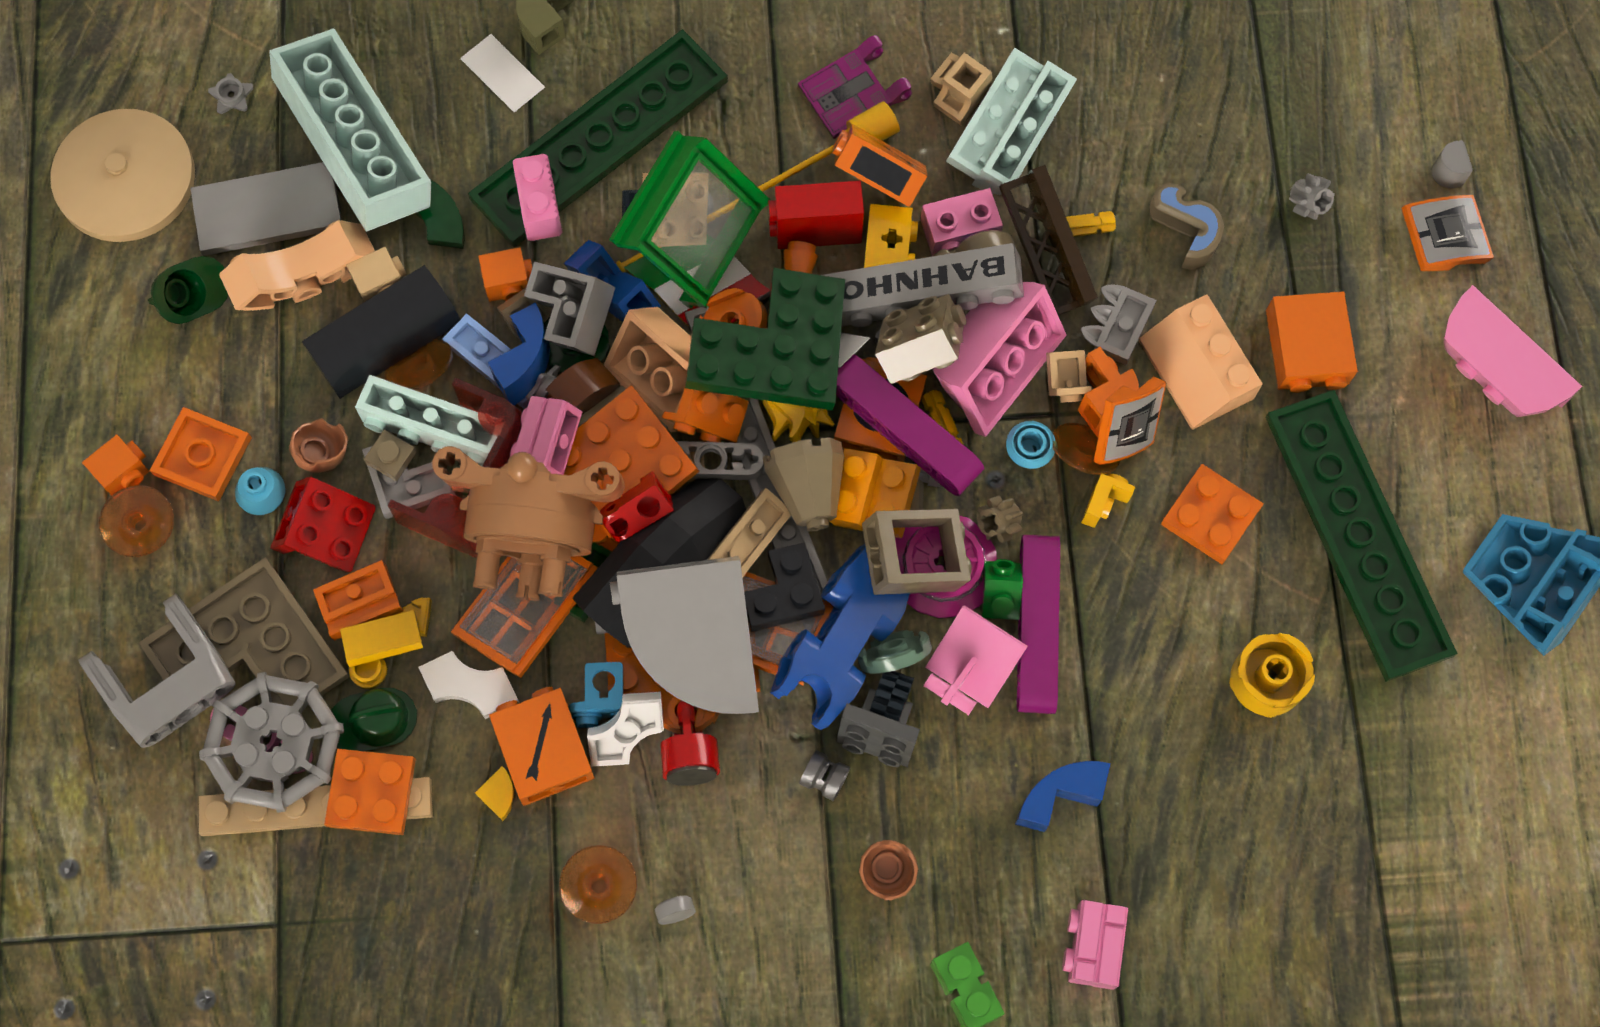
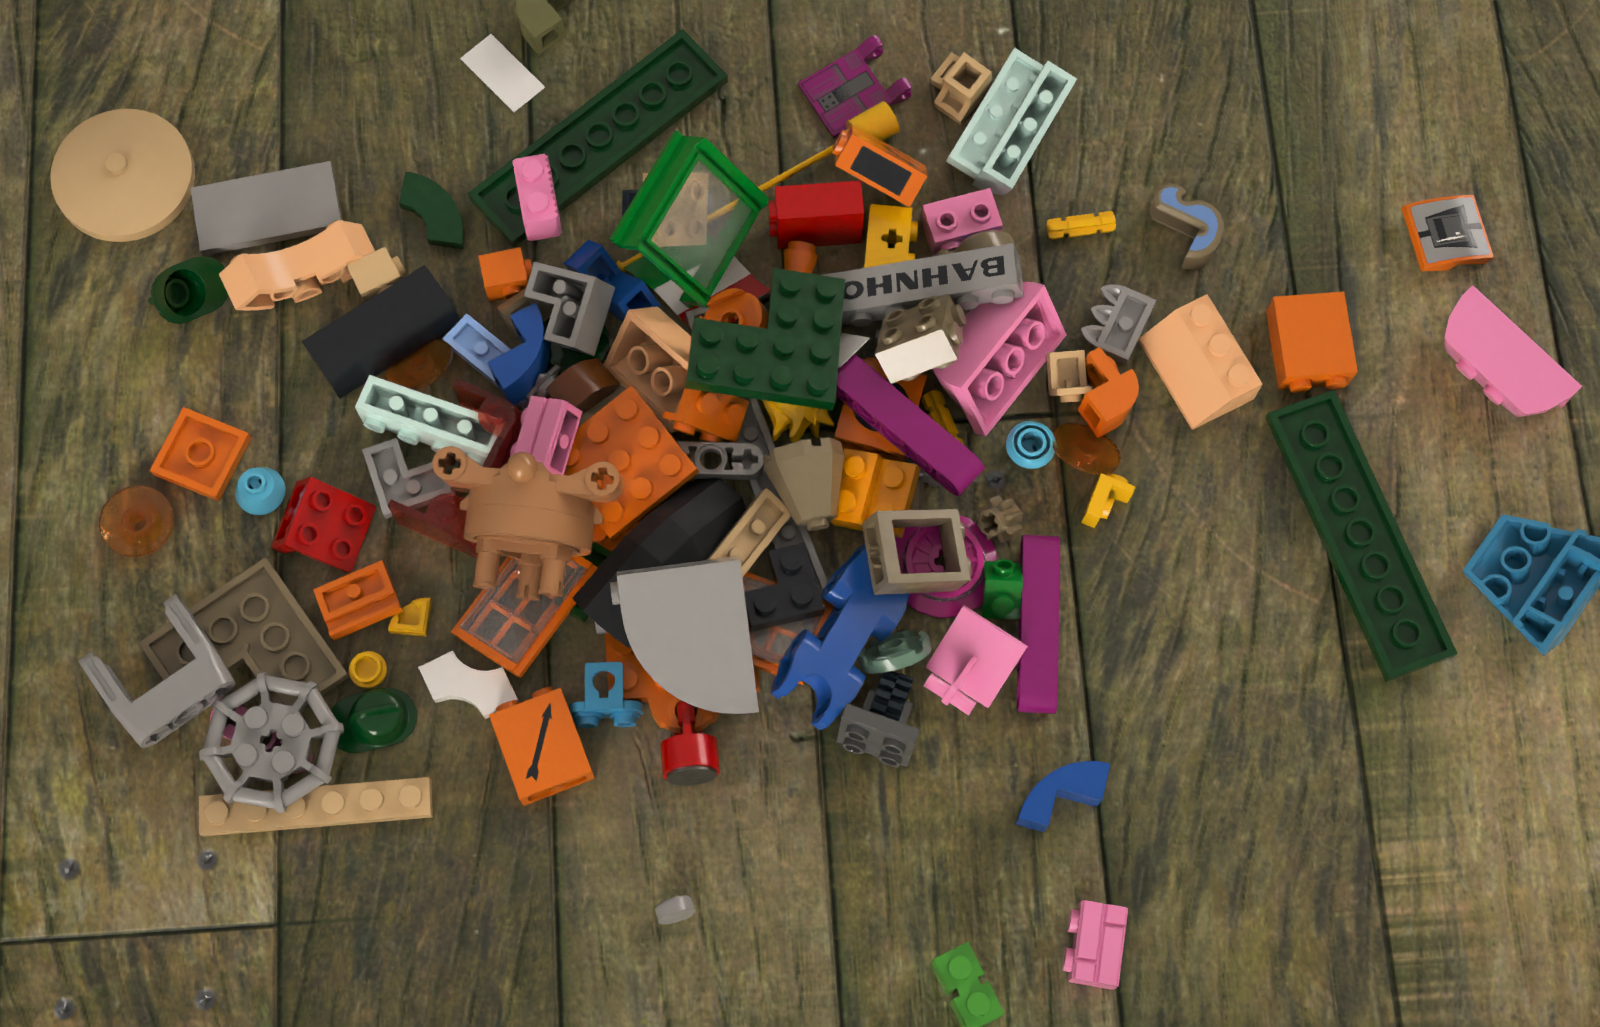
orange brick [82,434,149,499] -> none
light grey plate [208,73,253,114] -> none
light aqua brick [269,28,431,232] -> none
nougat hair [289,418,348,473] -> none
orange plate [324,749,416,835] -> none
yellow tile [340,610,423,667] -> none
dark tan plate [363,430,417,482] -> none
yellow tile [475,766,514,821] -> none
clear orange dish [559,845,637,924] -> none
white tile [587,692,664,767] -> none
red leg [600,471,674,541] -> none
flat silver wheel [799,750,850,801] -> none
nougat hair [859,840,919,900] -> none
dark brown fence [999,165,1098,315] -> none
slope [1094,376,1166,465] -> none
orange plate [1161,464,1264,565] -> none
yellow brick [1229,633,1315,718] -> none
light grey gear [1289,173,1335,220] -> none
light grey brick [1432,140,1473,188] -> none

